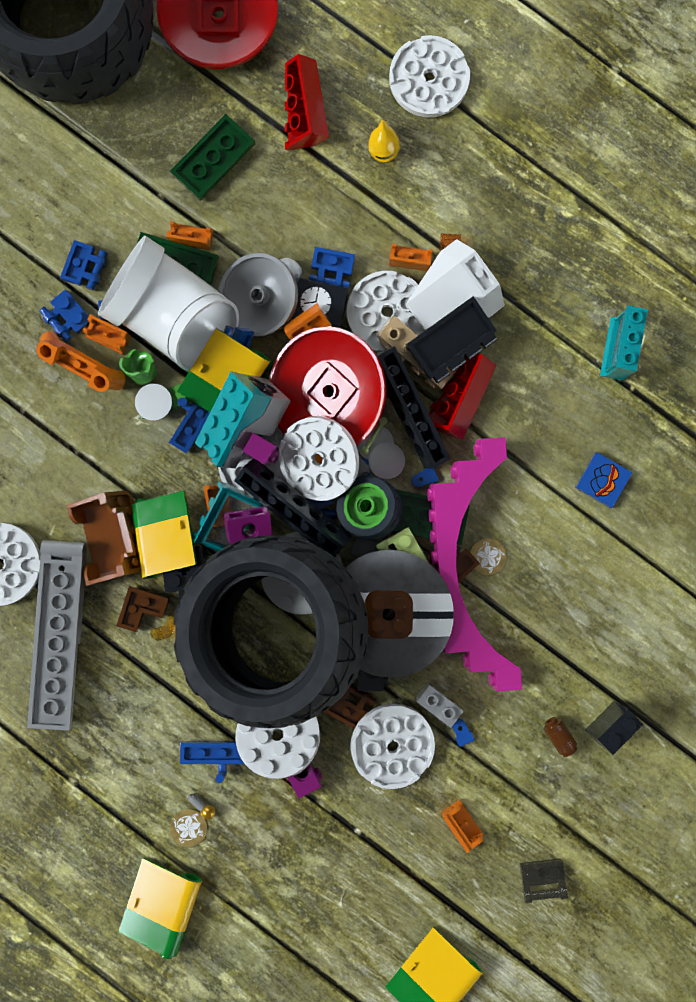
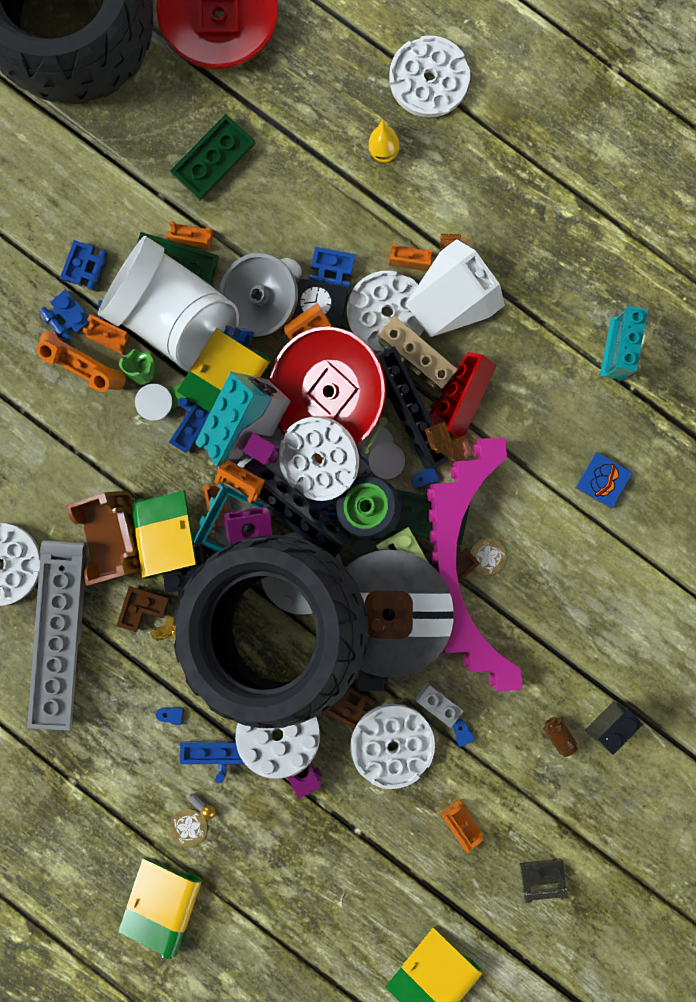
red wedge [285,54,329,150] -> none
black hinge [405,296,497,383] -> none
none -> blue piece [156,707,183,725]
none -> orange hinge [214,460,265,503]
none -> clear orange tile [425,422,474,462]

